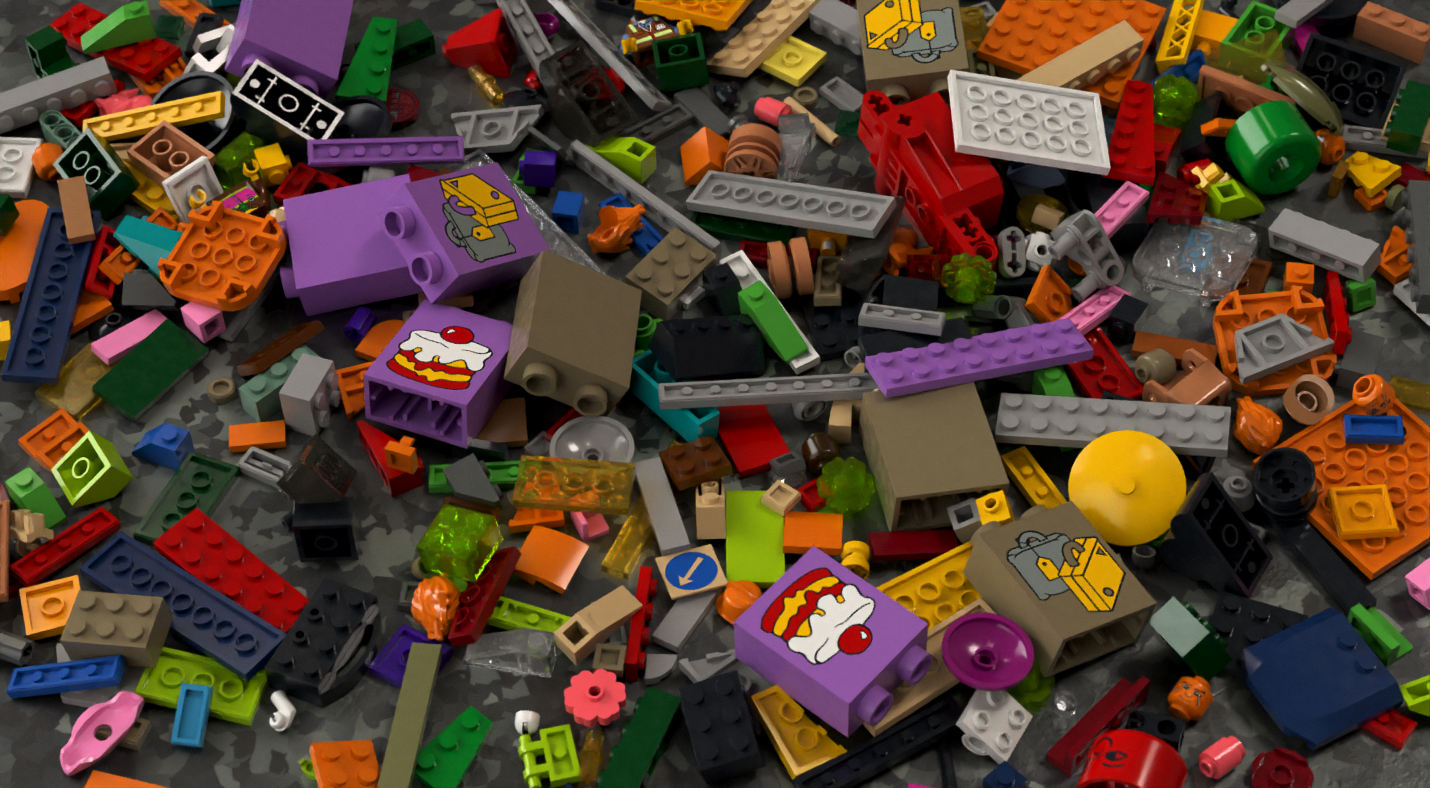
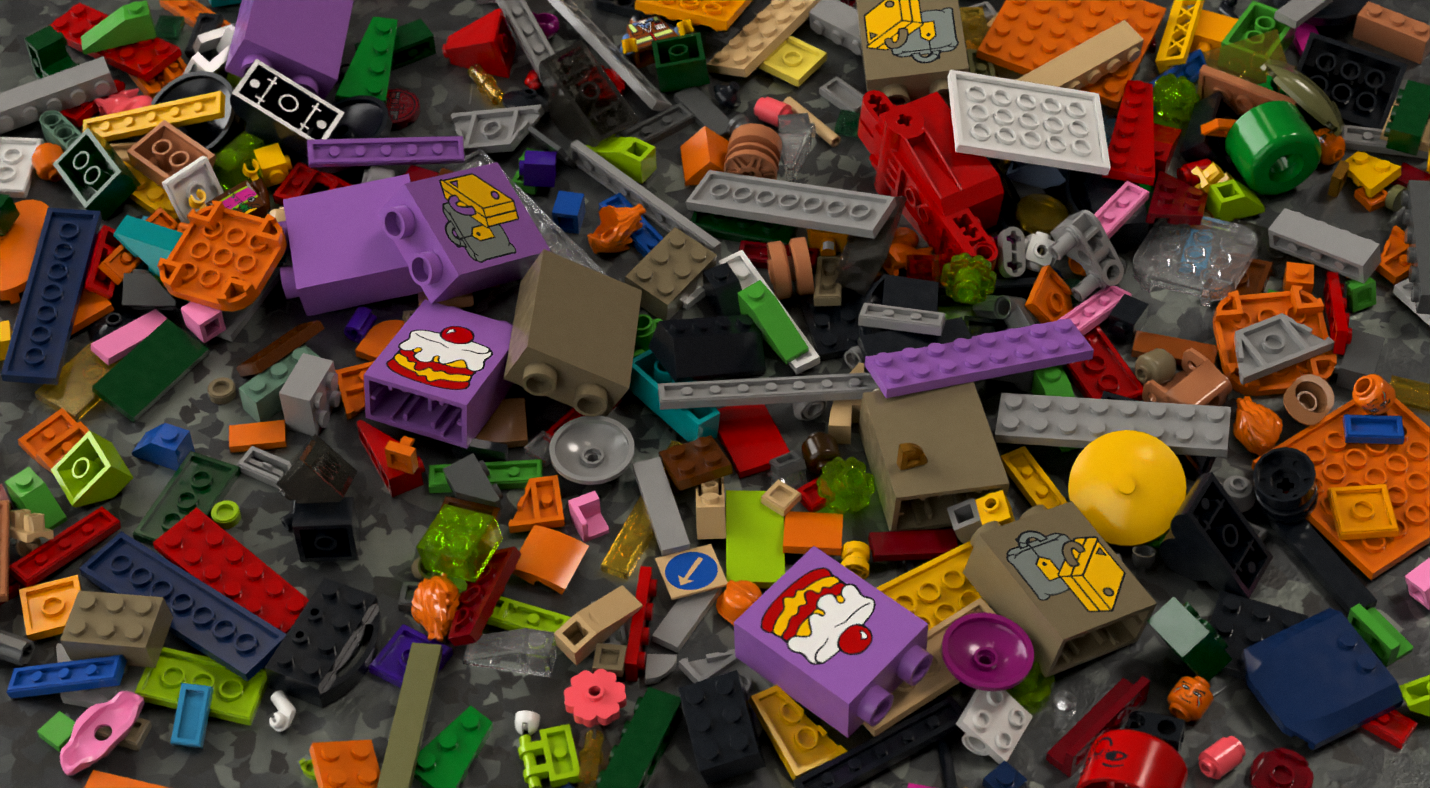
medium nougat tile [57,176,96,245] -> none
clear yellow plate [512,455,636,516] -> none
dark tan tile [793,87,818,111] -> none
tan slope [1031,203,1065,230] -> none
none -> bright green tile [37,711,76,752]
none -> lime tile [211,500,241,529]
none -> pearl gold tile [897,443,927,470]

